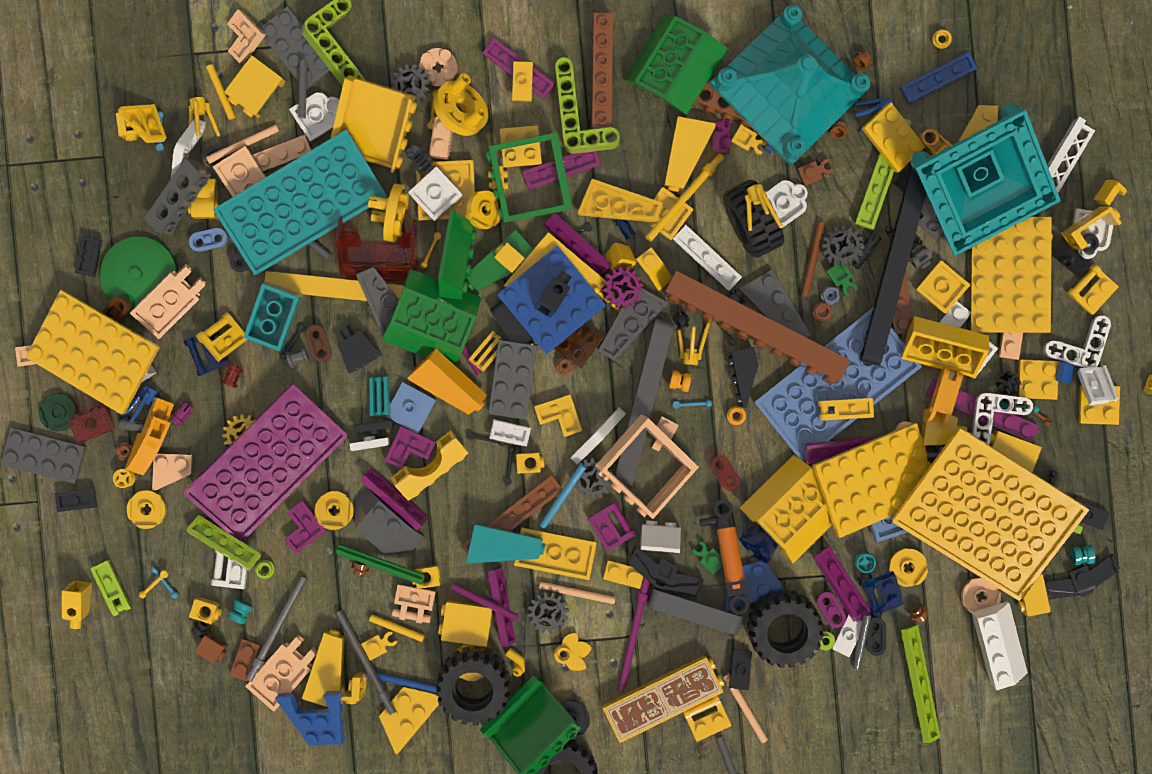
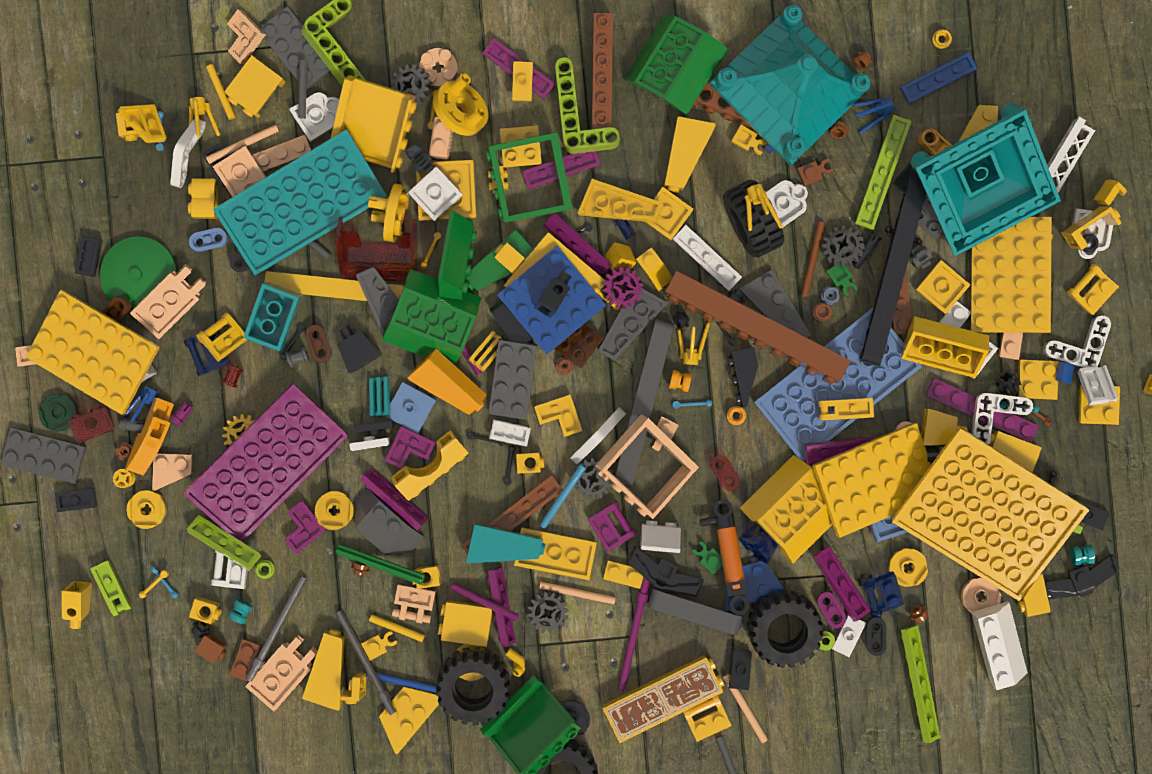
dark grey brick [144,158,211,235] -> none
blue wing [275,691,345,745] -> none
yellow plate [465,190,500,229] -> none
yellow plate [554,633,592,671] -> none
yellow bar [645,153,724,242] -> none
magenta plate [712,119,731,154] -> none
dark grey bar [853,613,871,670] -> none
teal wheel [854,552,876,573] -> none
yellow plate [861,102,925,172] -> none
light orange piece [926,367,963,427] -> none
black plate [1051,240,1092,277] -> none

